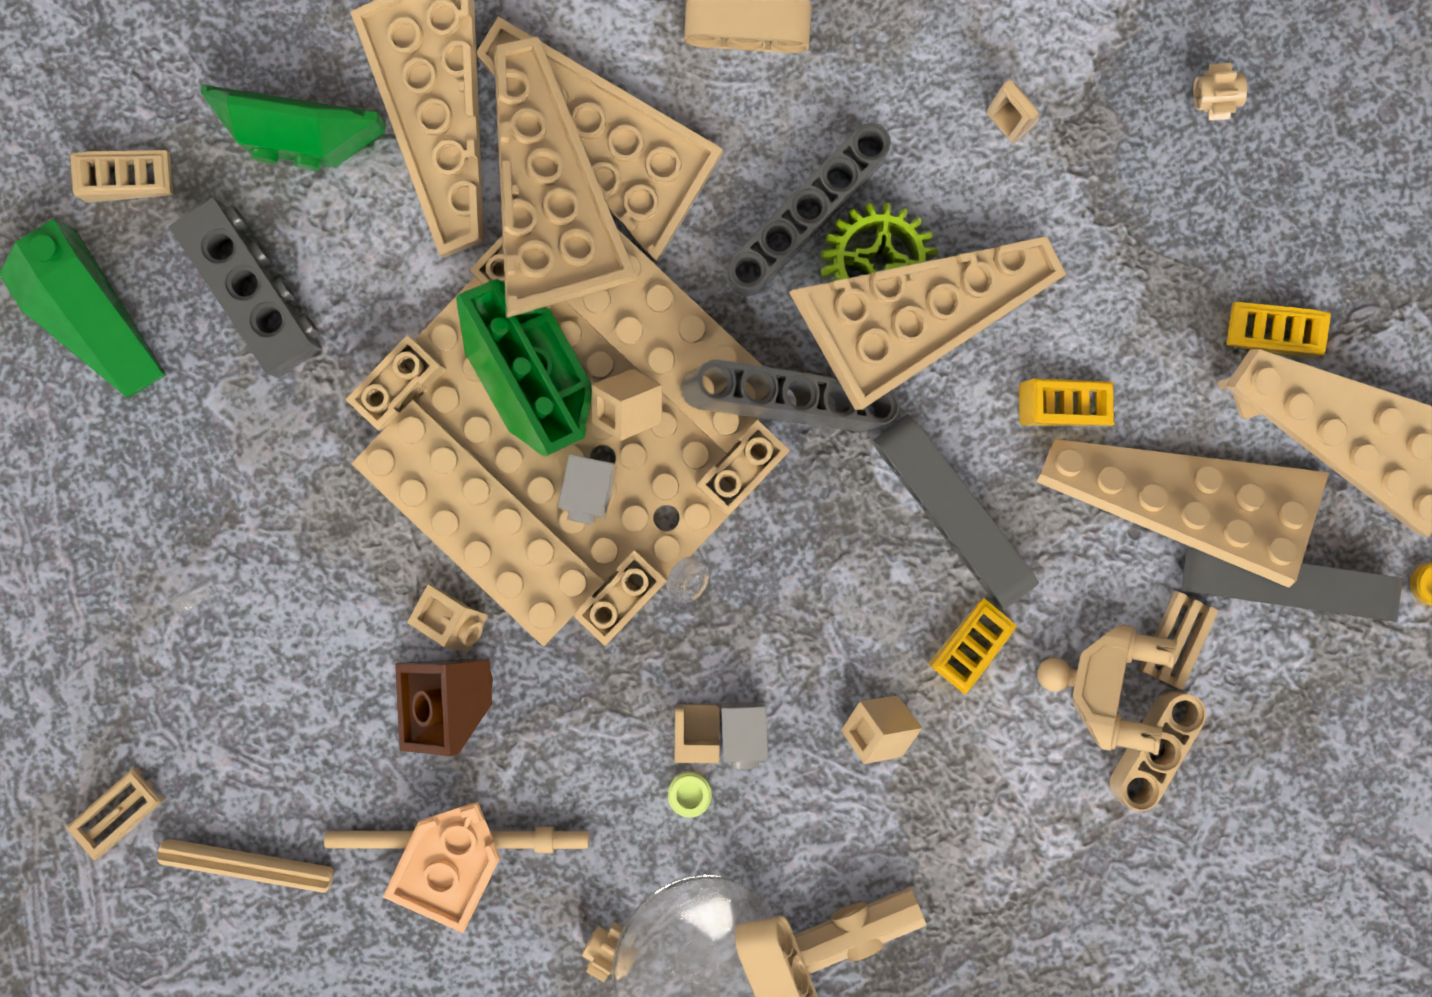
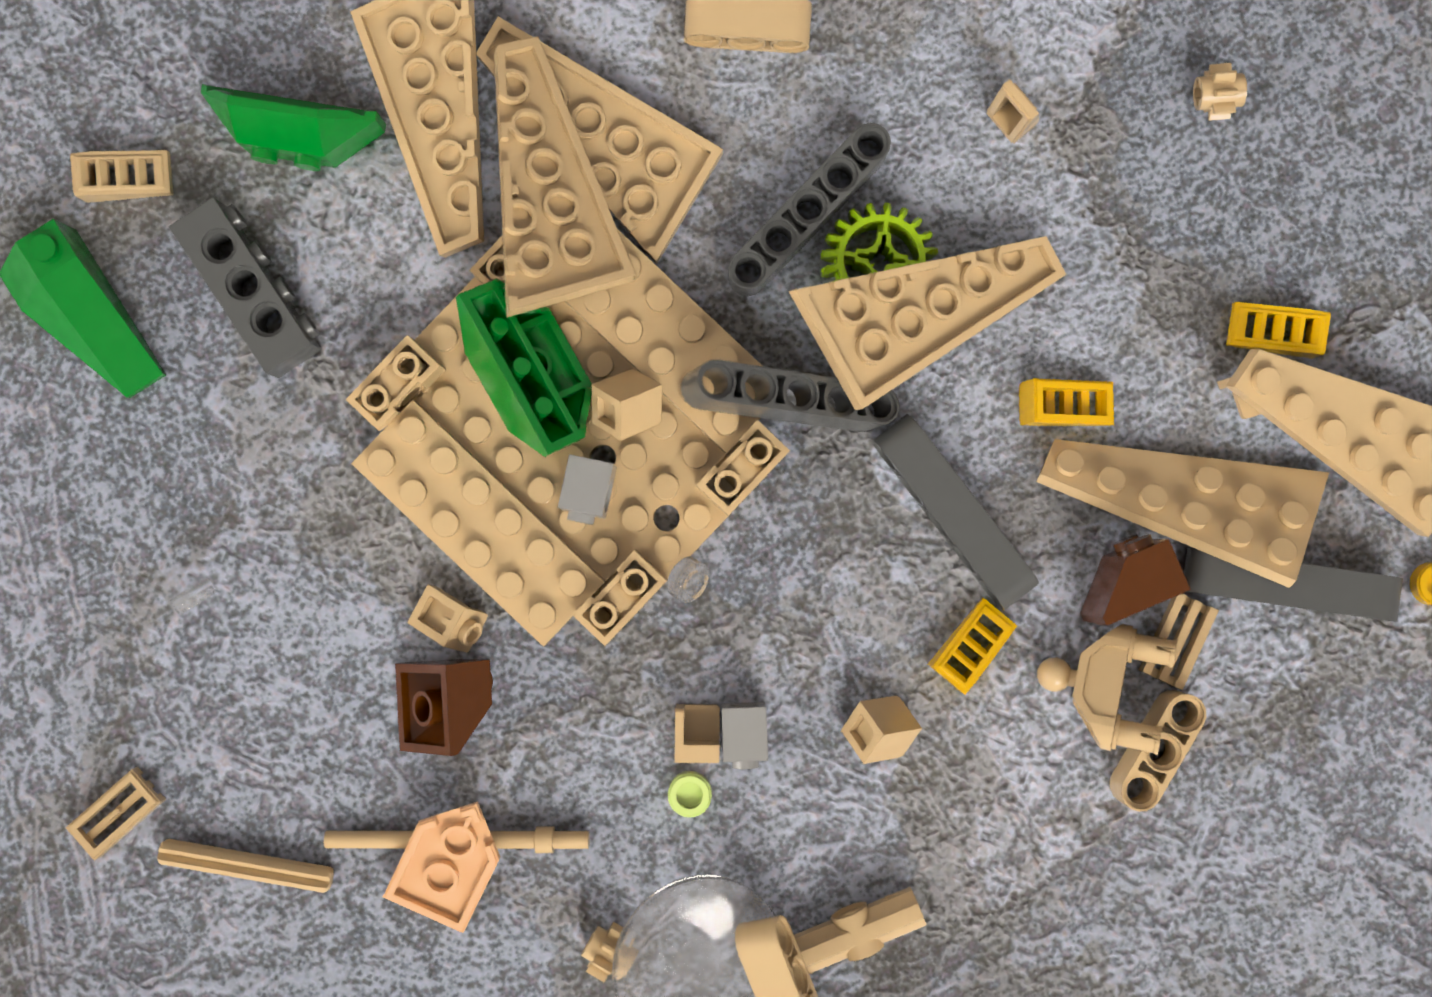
none -> reddish brown slope [1080,534,1191,626]

